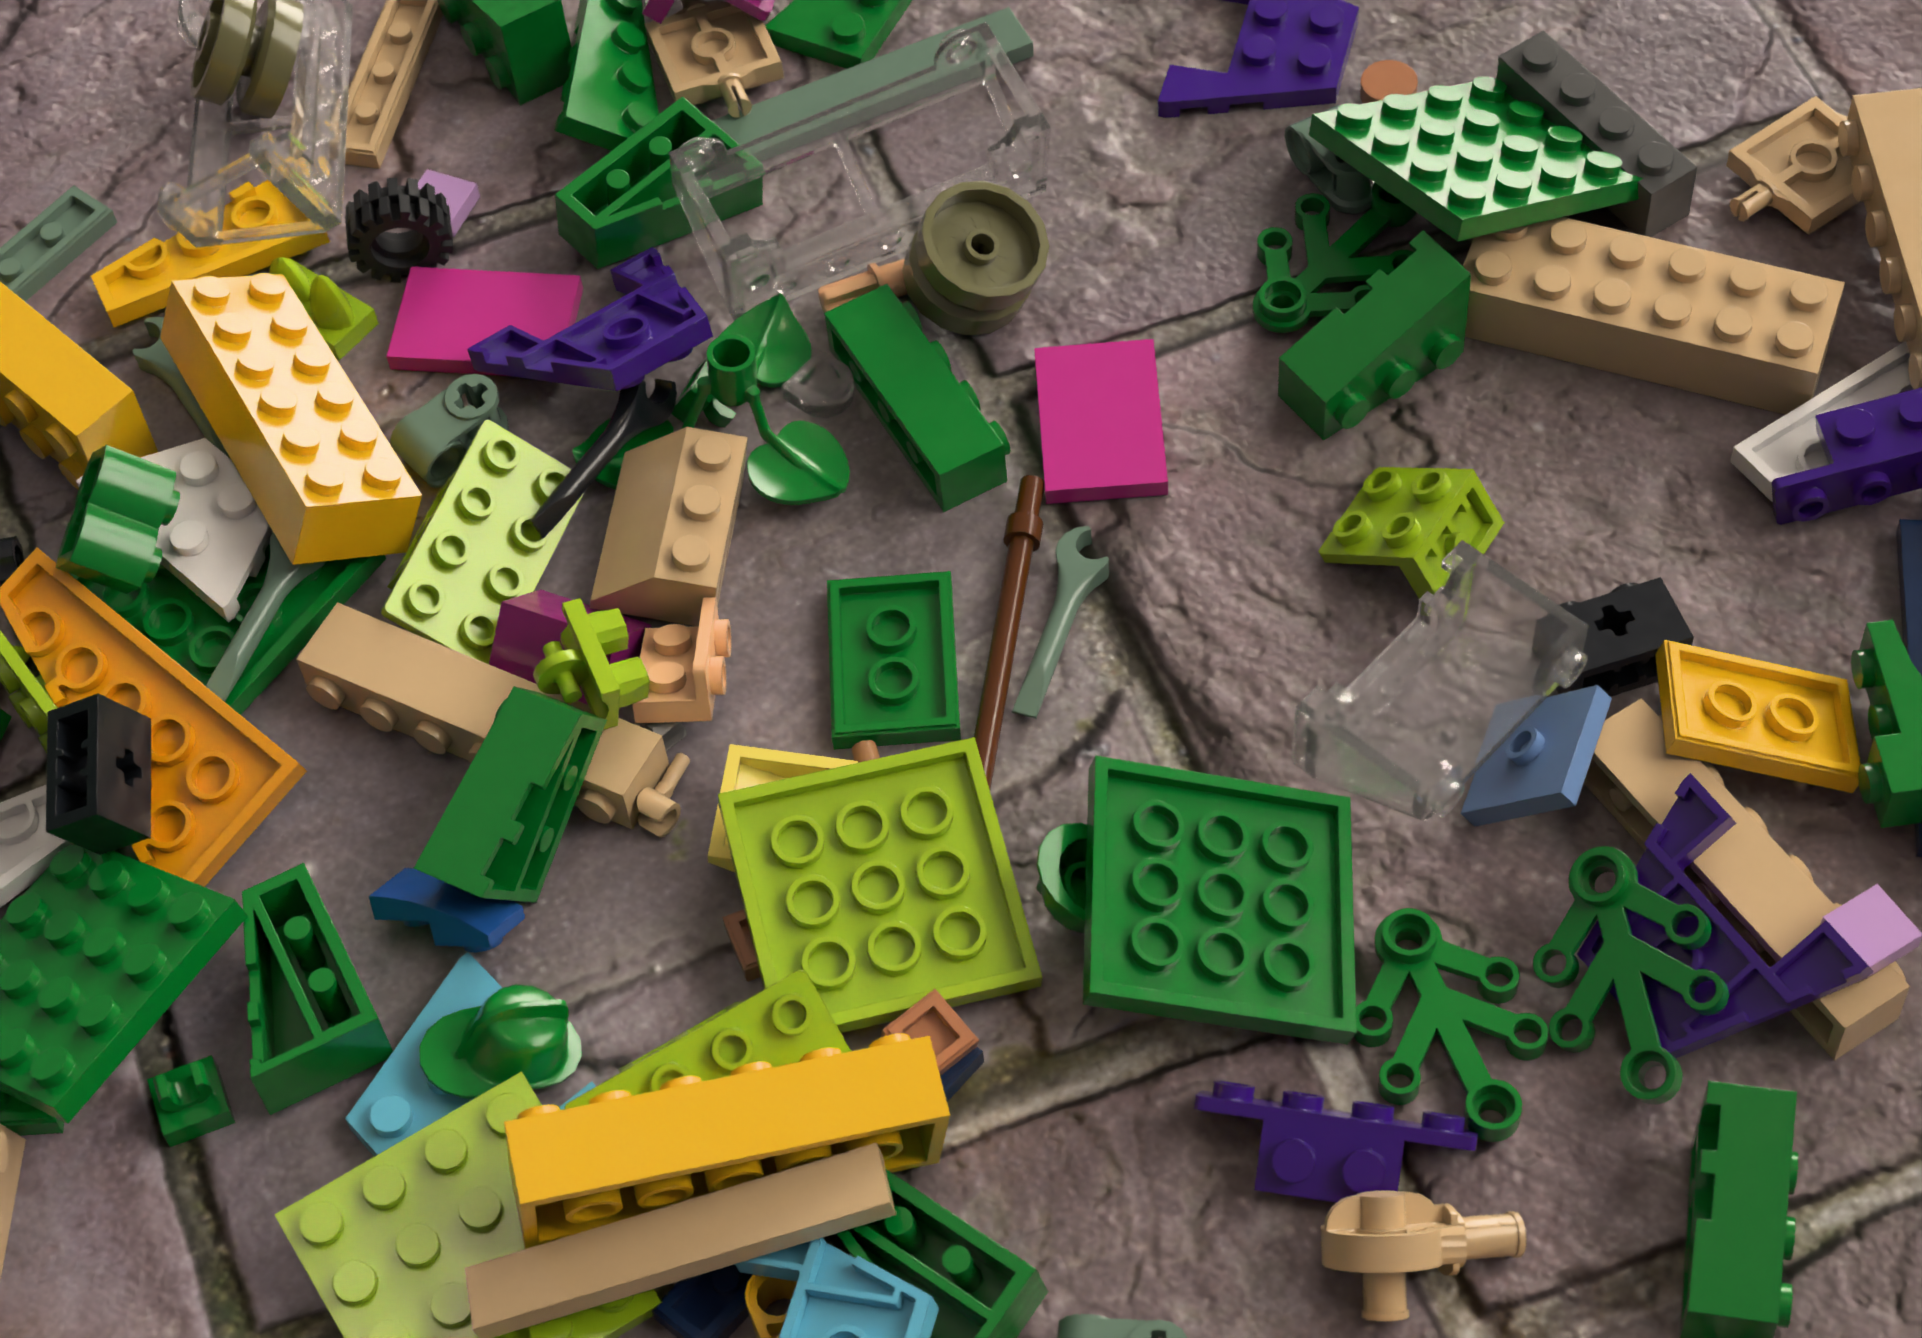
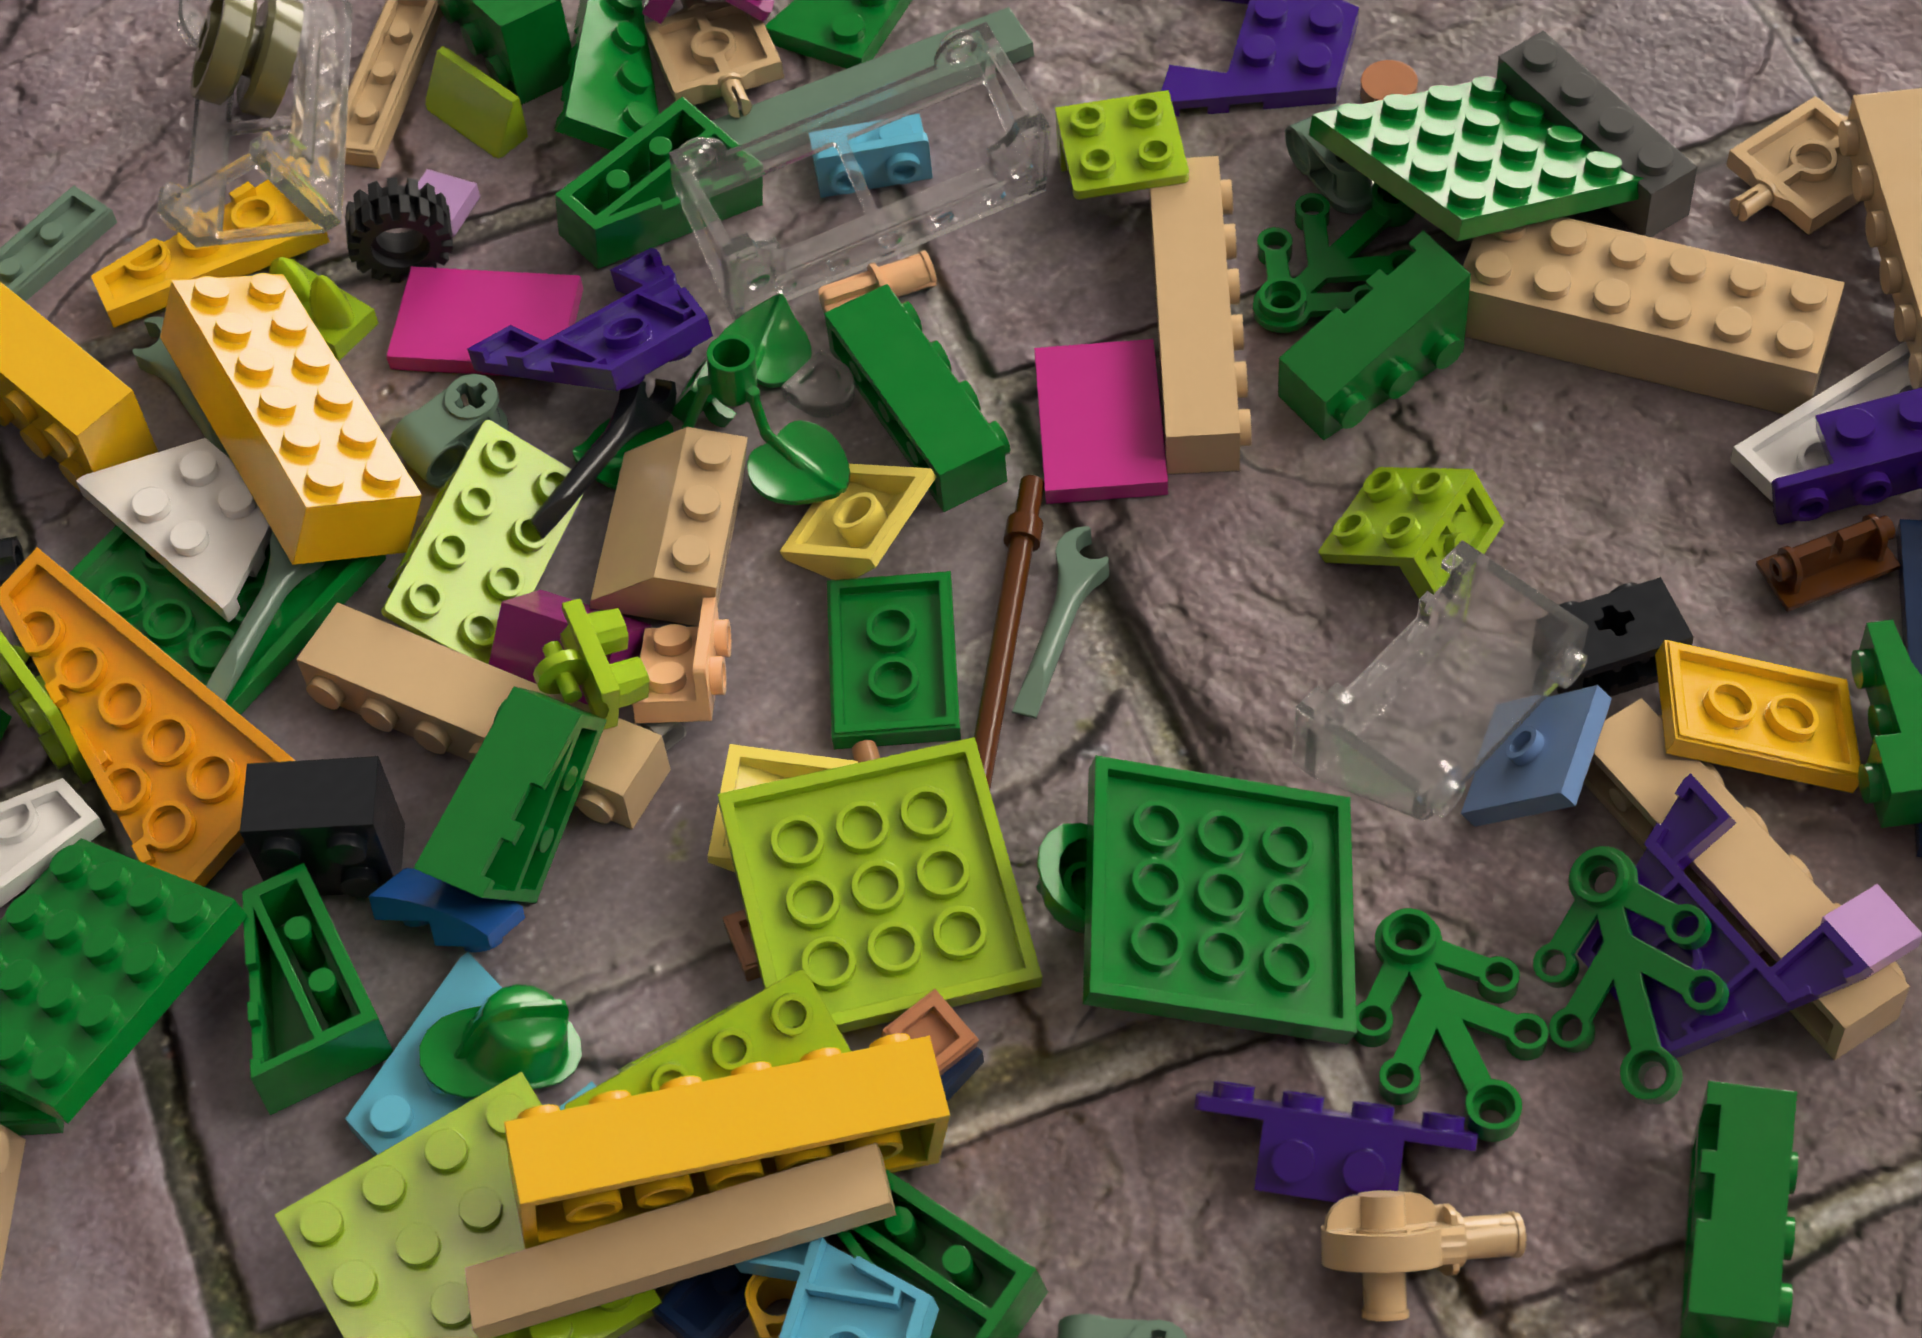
black brick [46,693,151,855] -> none
green brick [56,445,180,594] -> none
green tile [147,1055,236,1148] -> none
tan hand [637,753,690,837] -> none
olive wheel [902,181,1049,335] -> none
none -> black brick [240,756,405,898]
none -> lime slope [425,46,528,159]
none -> light yellow slope [779,464,936,580]
none -> medium azure bracket [808,113,933,198]
none -> lime bracket [1055,90,1189,199]
none -> tan brick [1149,156,1252,474]
none -> reddish brown hinge [1756,513,1901,612]

